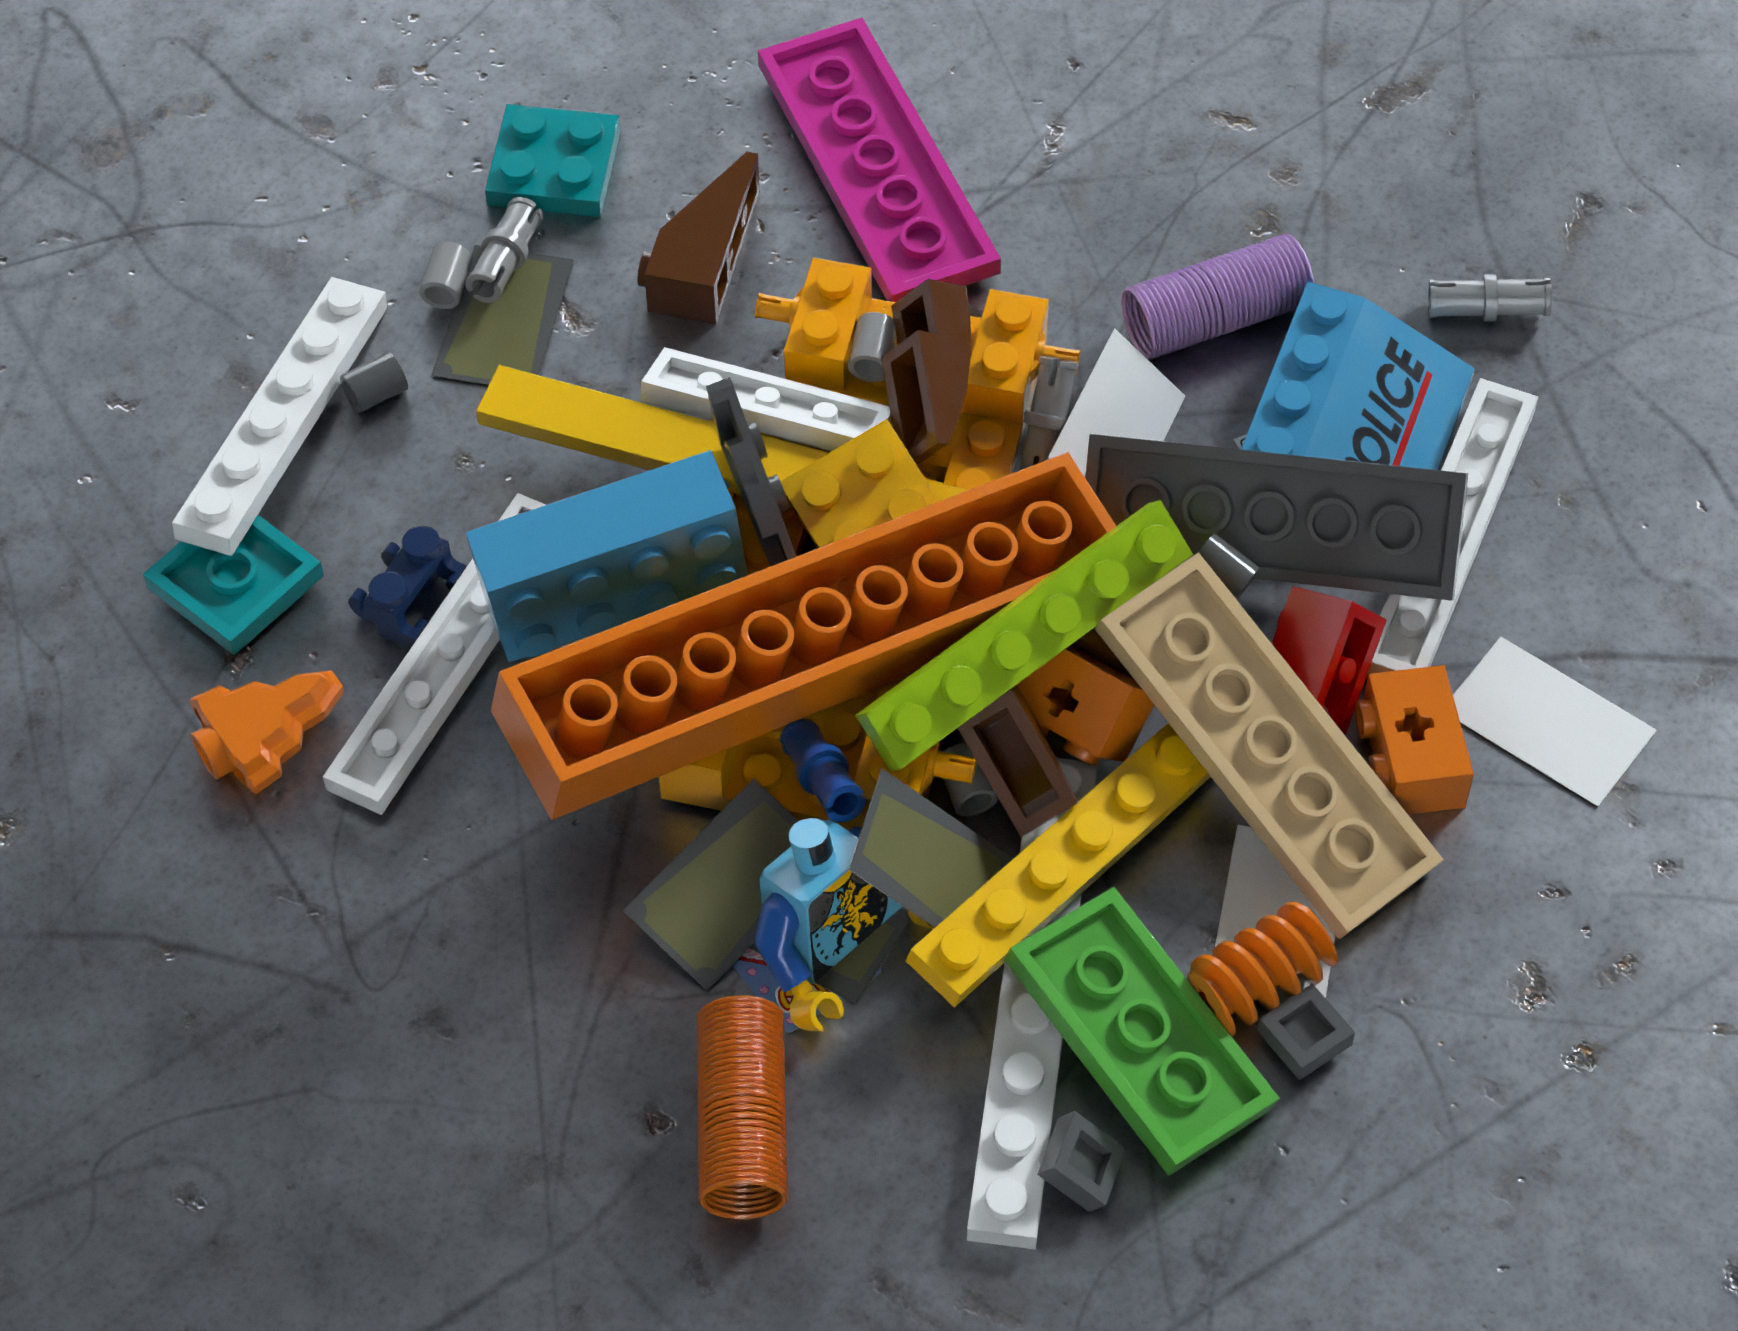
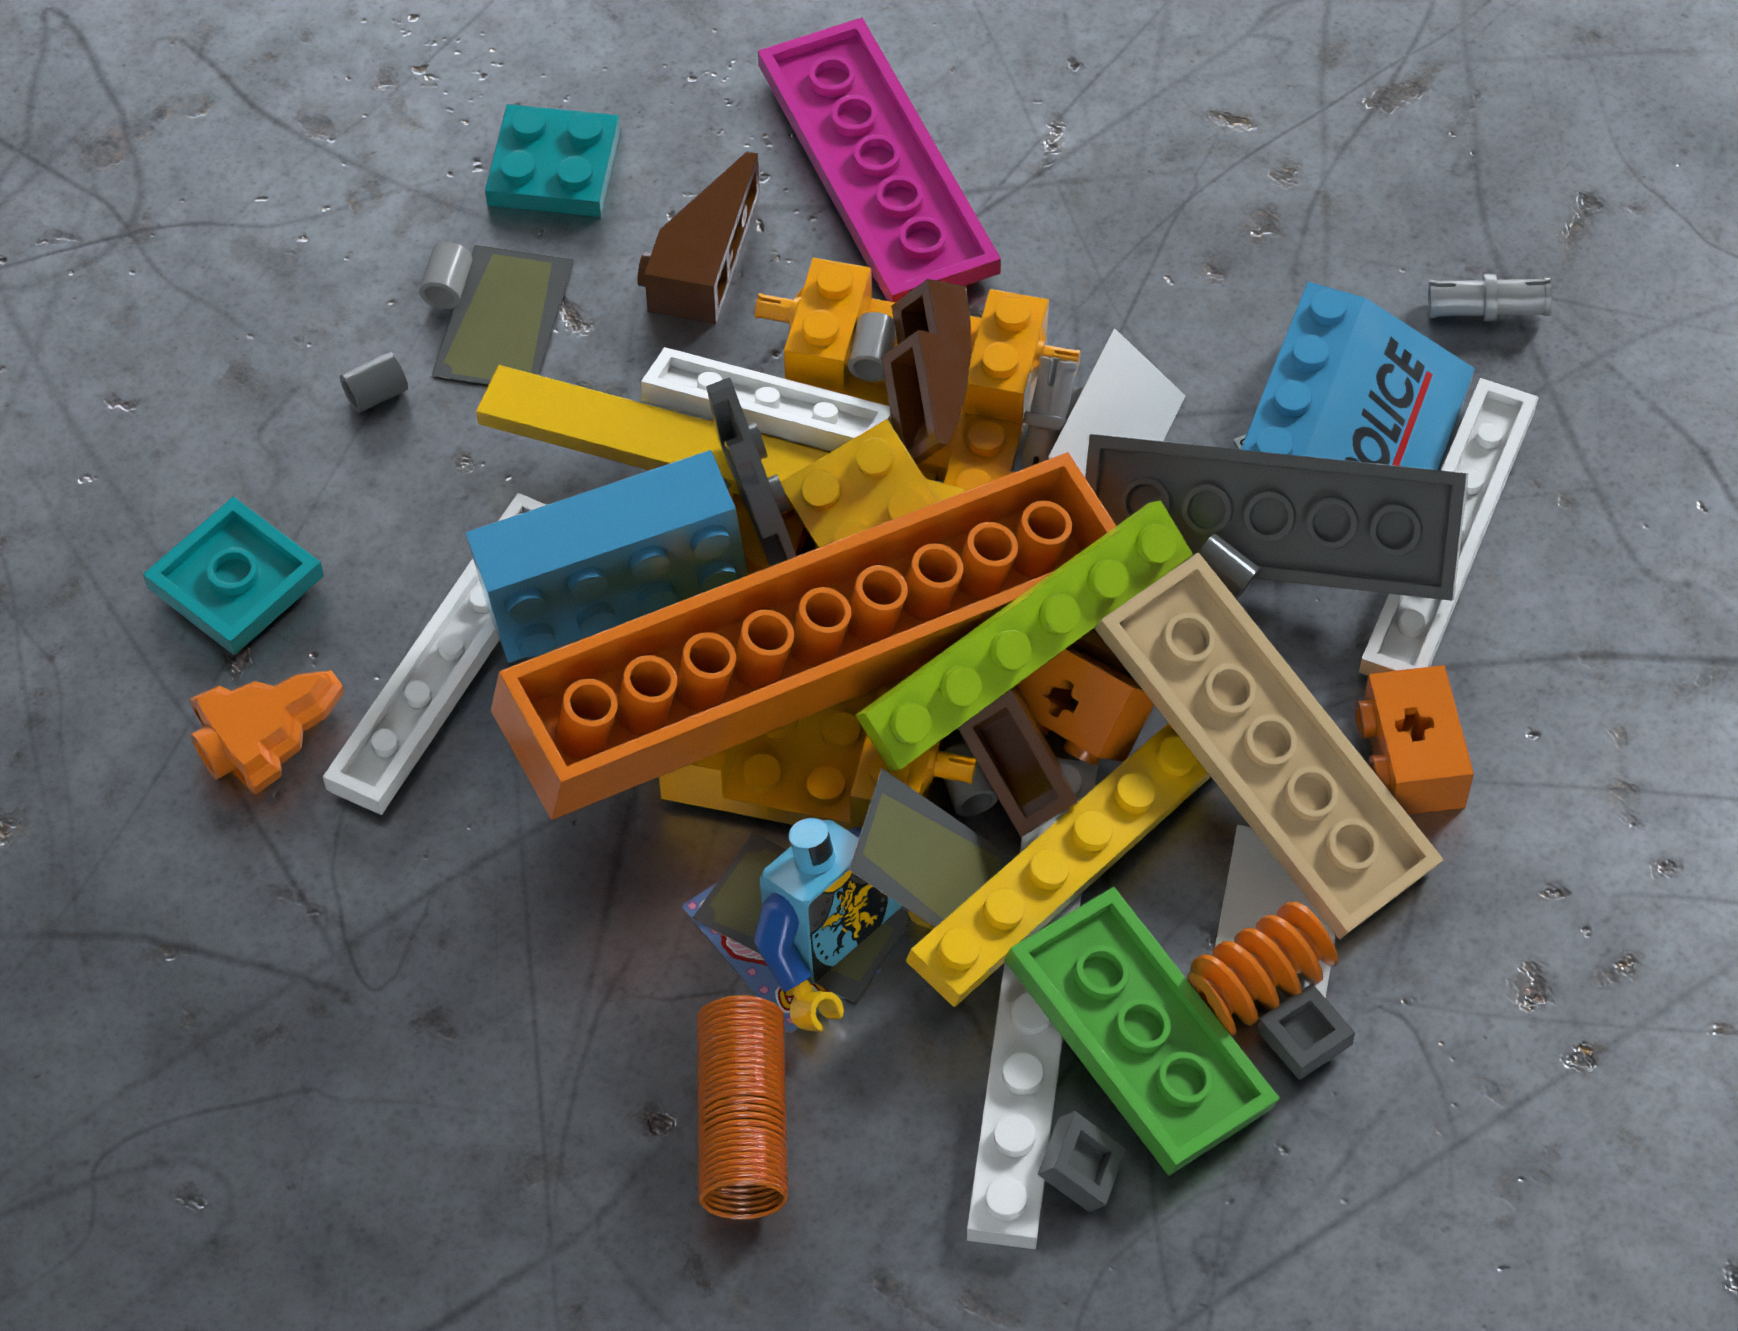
white plate [172,277,387,556] -> none
dark blue piece [348,526,467,649] -> none
light grey pin [465,197,543,303] -> none
olive sticker [623,779,799,991] -> none
blue pin [780,718,866,823] -> none
lavender piece [1121,233,1314,360] -> none
red slope [1271,586,1387,735] -> none
white sticker [1453,637,1657,807] -> none

